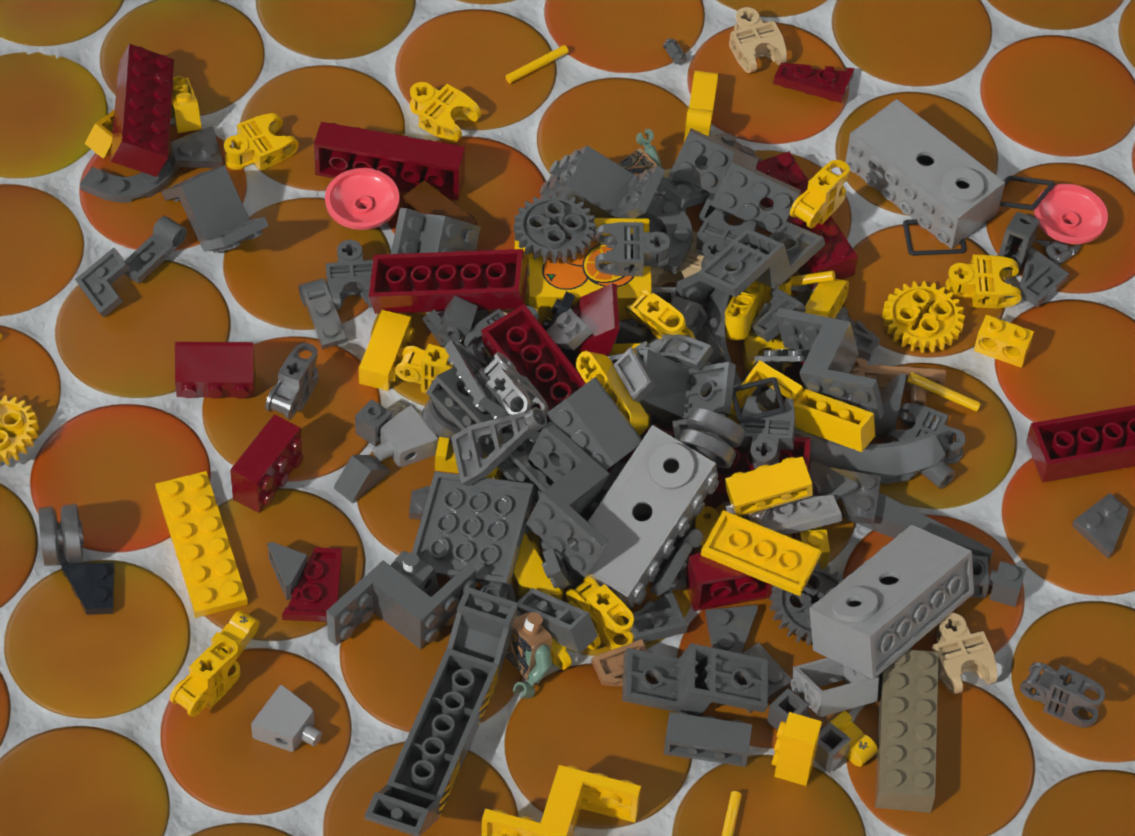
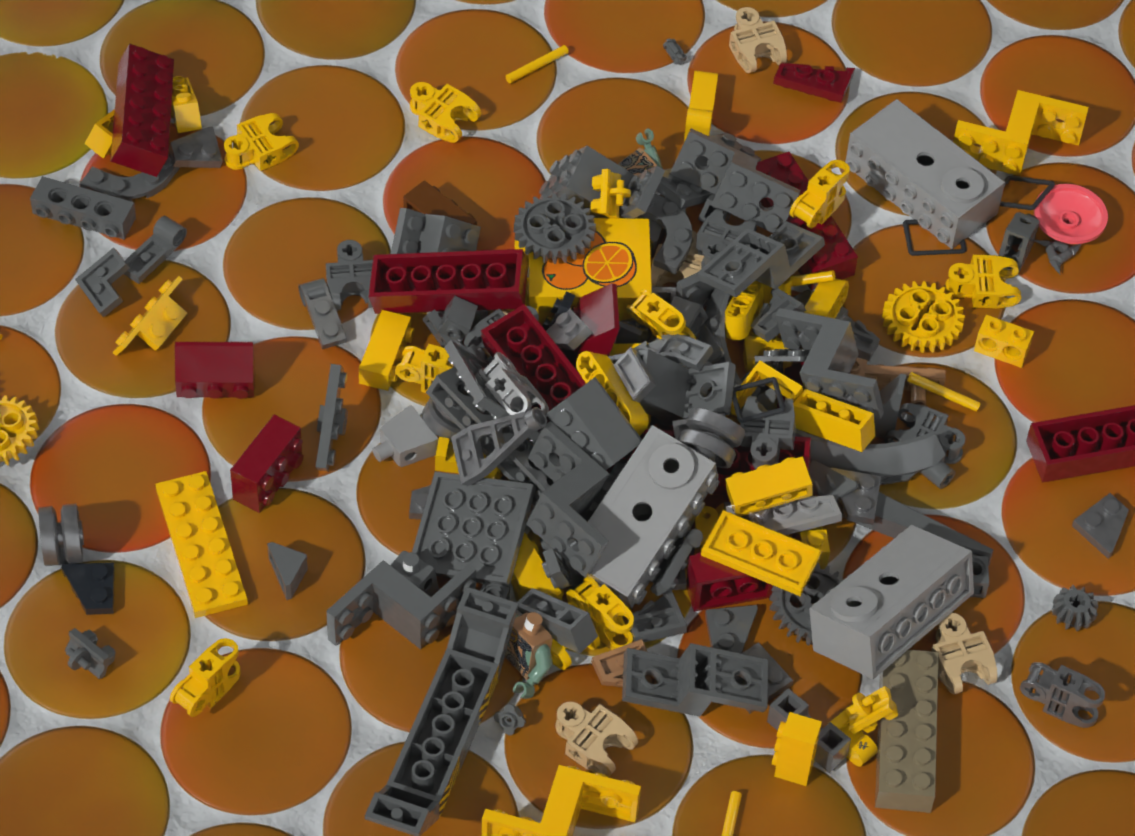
dark grey bracket [161,165,269,253] -> none
yellow leg [211,610,259,660] -> none
light grey torso [251,685,322,752] -> none
flat silver piece [265,343,319,420] -> none
dark red wing [282,547,342,622] -> none
dark red brick [314,121,465,200] -> none
coral dish [325,168,399,230] -> none
dark grey slope [334,455,390,504] -> none
dark grey brick [355,399,392,447] -> none
dark grey piece [595,222,670,276] -> none
dark grey brick [664,712,752,767] -> none
light grey window [791,658,879,717] -> none
dark grey brick [989,561,1026,607] -> none
dark grey wing [1019,248,1069,307] -> none
none -> dark grey brick [30,176,136,240]
none -> dark grey hips [65,628,116,679]
none -> yellow bracket [112,276,187,356]
none -> dark grey plate [316,364,348,472]
none -> dark grey plate [494,703,526,735]
none -> tan piece [555,702,638,777]
none -> yellow hips [591,169,631,218]
none -> yellow hips [845,686,898,734]
none -> yellow bracket [953,90,1089,176]
none -> dark grey gear [1052,585,1098,631]

